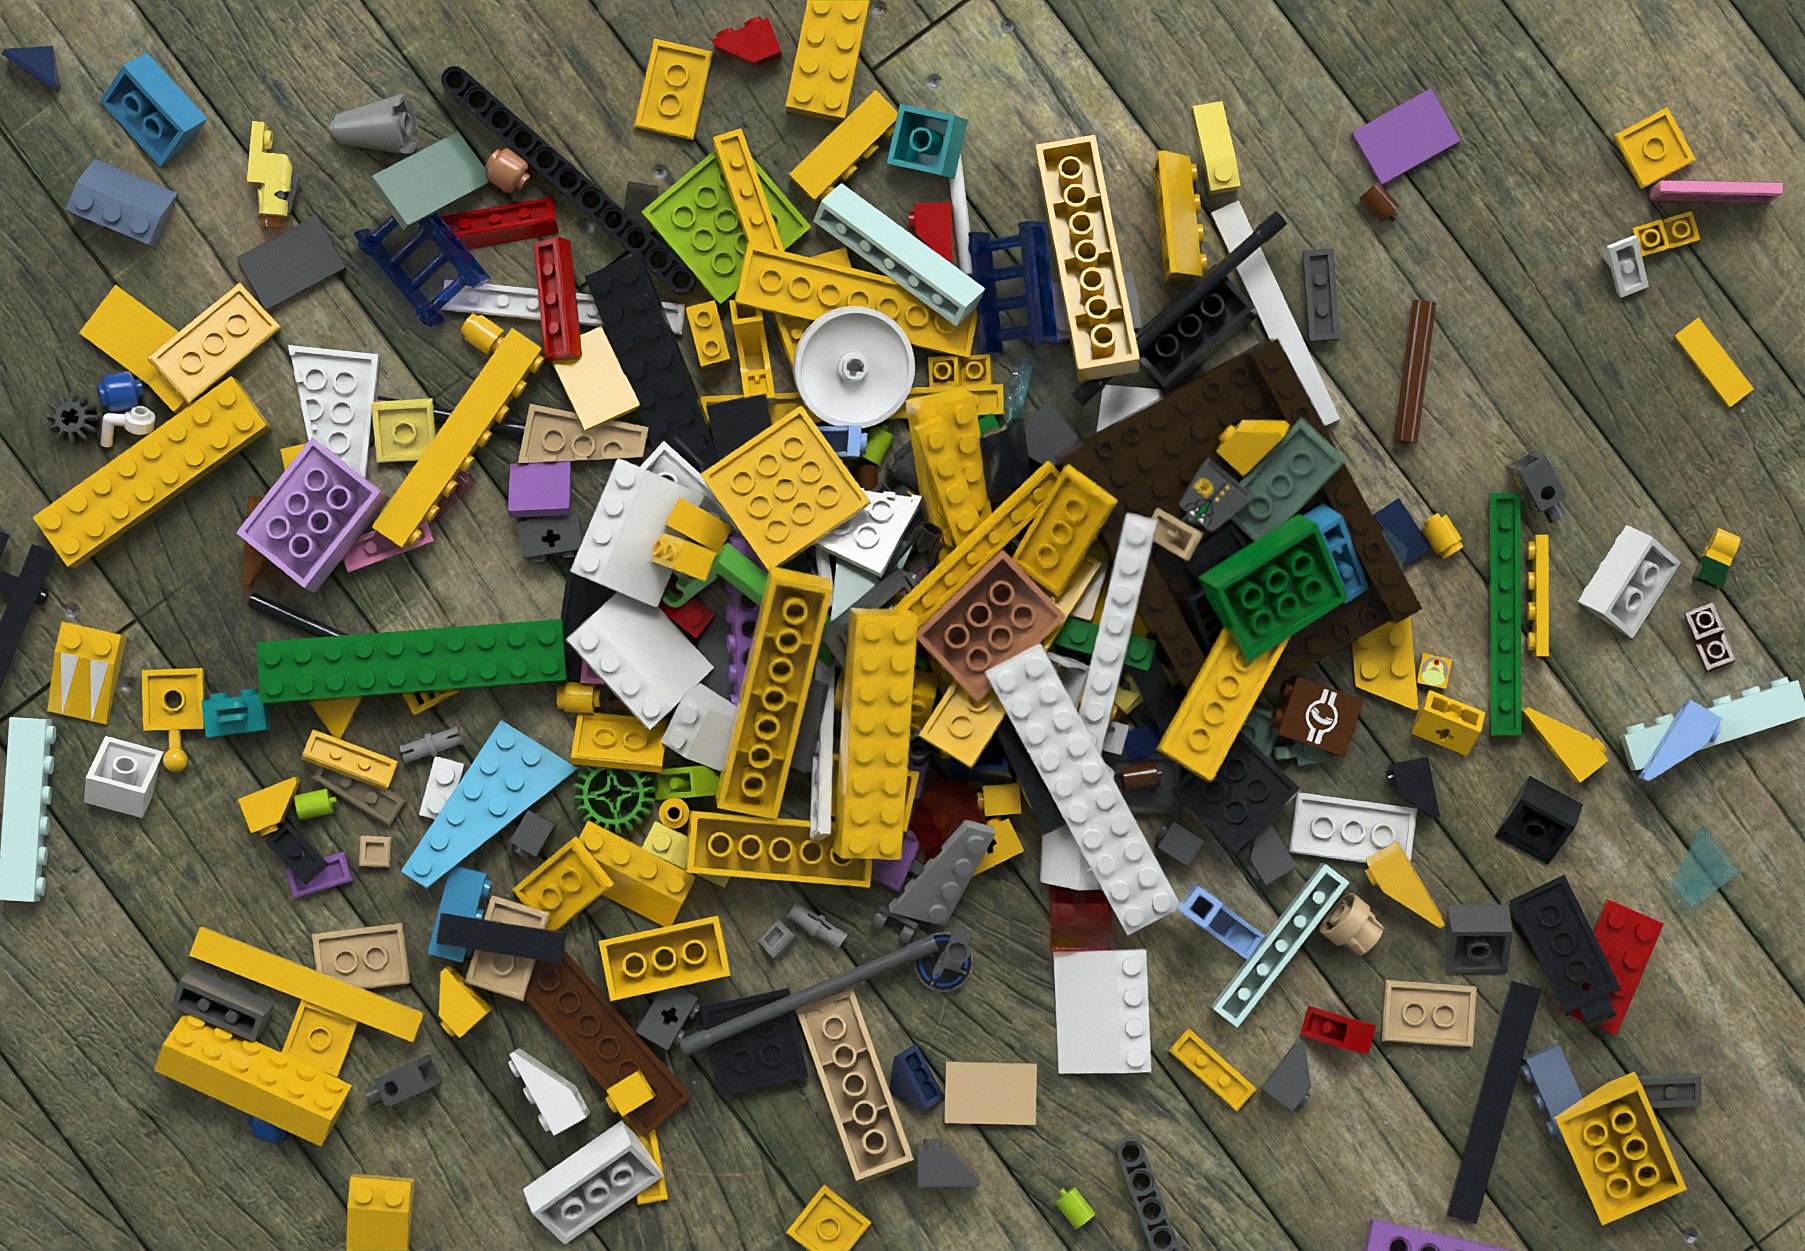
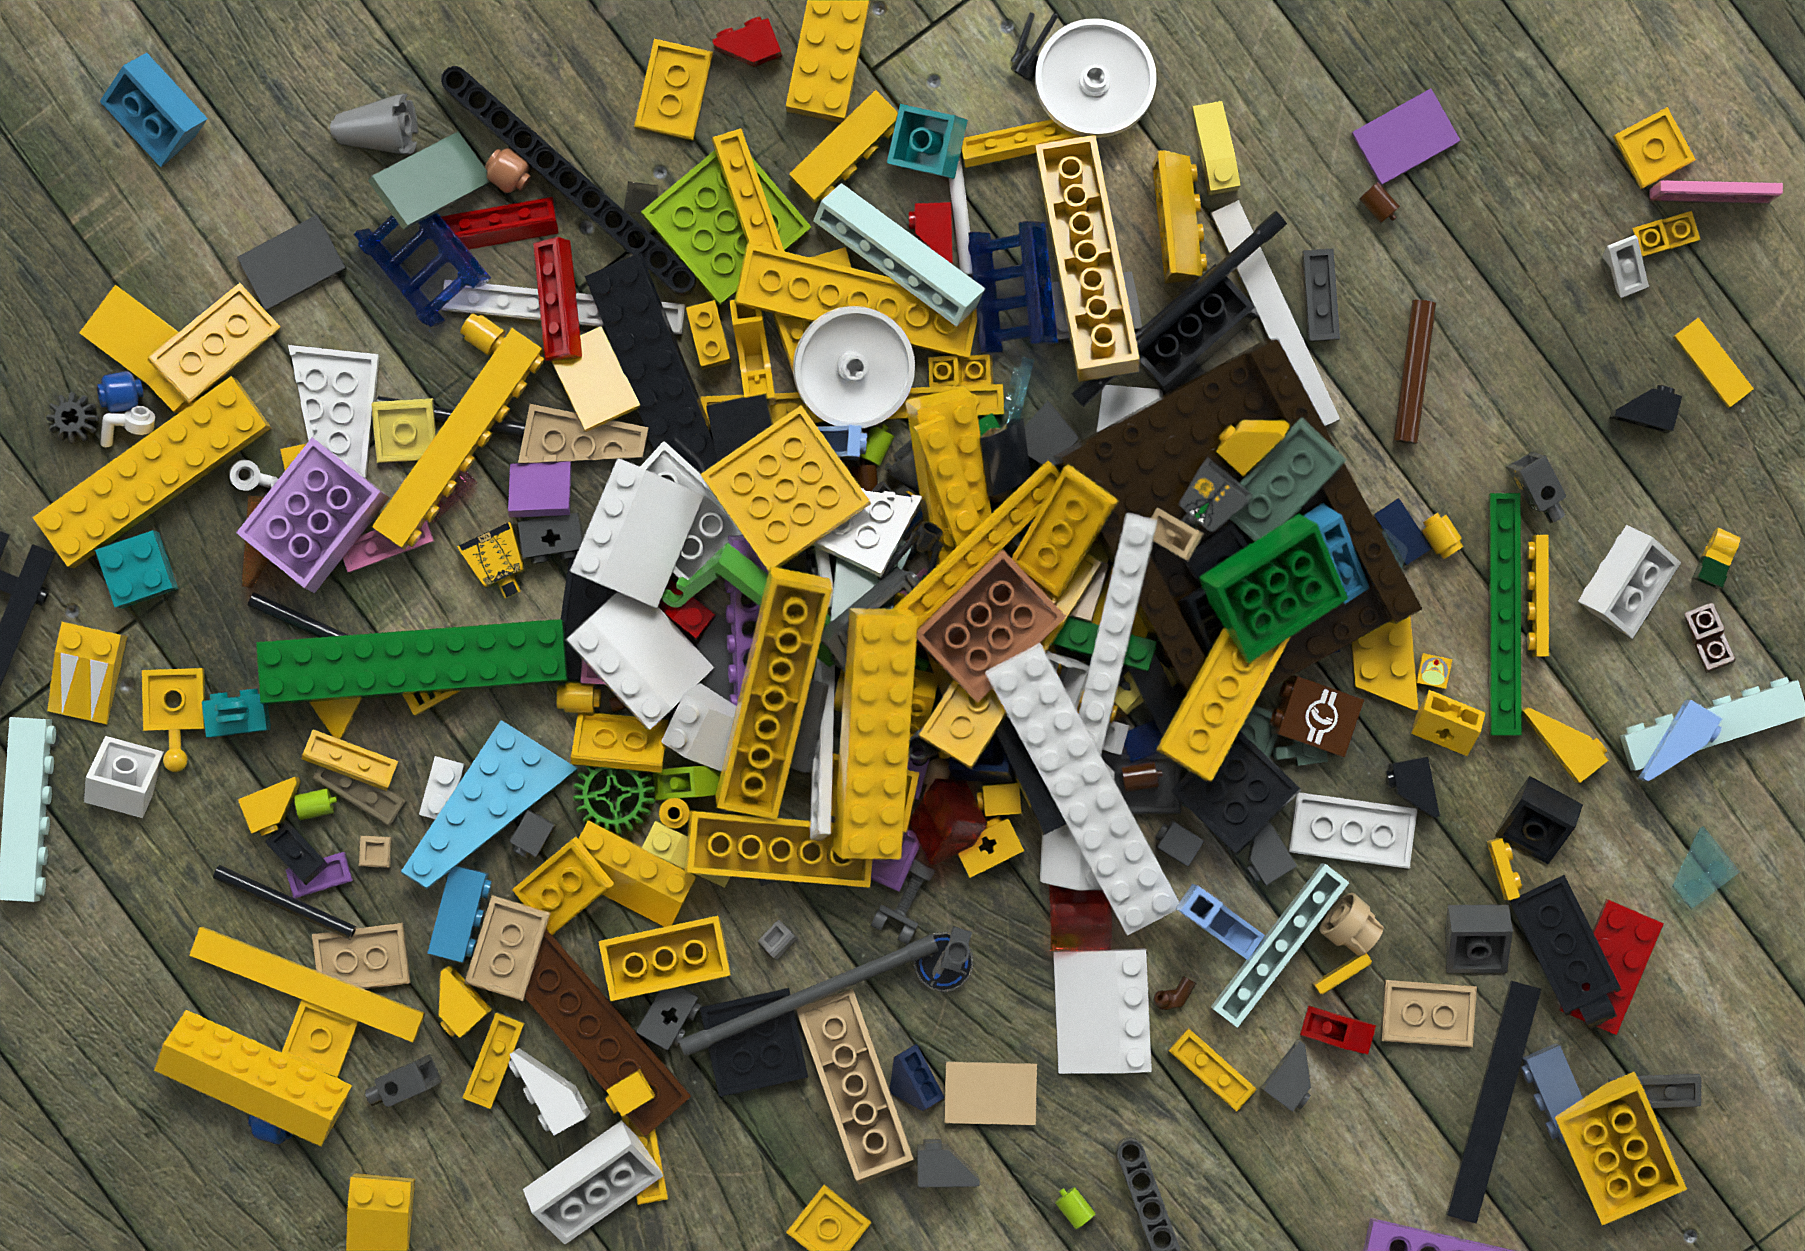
dark blue slope [1,46,61,92] -> none
sand blue slope [65,159,178,249] -> none
dark grey brick [171,967,275,1042] -> none
light yellow plate [247,121,300,230] -> none
light grey pin [400,726,464,764] -> none
black slope [436,913,567,964] -> none
yellow brick [652,533,716,581] -> none
yellow slope [665,497,733,553] -> none
light grey pin [786,901,847,950] -> none
light grey wing [888,820,995,926] -> none
yellow slope [1365,841,1445,928] -> none
none -> teal brick [95,530,178,609]
none -> black piece [213,865,356,940]
none -> white plate [229,460,278,491]
none -> yellow torso [457,522,525,599]
none -> yellow plate [463,1012,525,1109]
none -> tan cylinder [923,758,950,801]
none -> yellow plate [961,119,1083,168]
none -> black plant [1010,12,1058,81]
none -> white dish [1035,19,1156,138]
none -> reddish brown arm [1154,976,1196,1010]
none -> yellow tile [1312,953,1372,994]
none -> yellow plate [1487,838,1522,901]
none -> black slope [1610,385,1682,433]

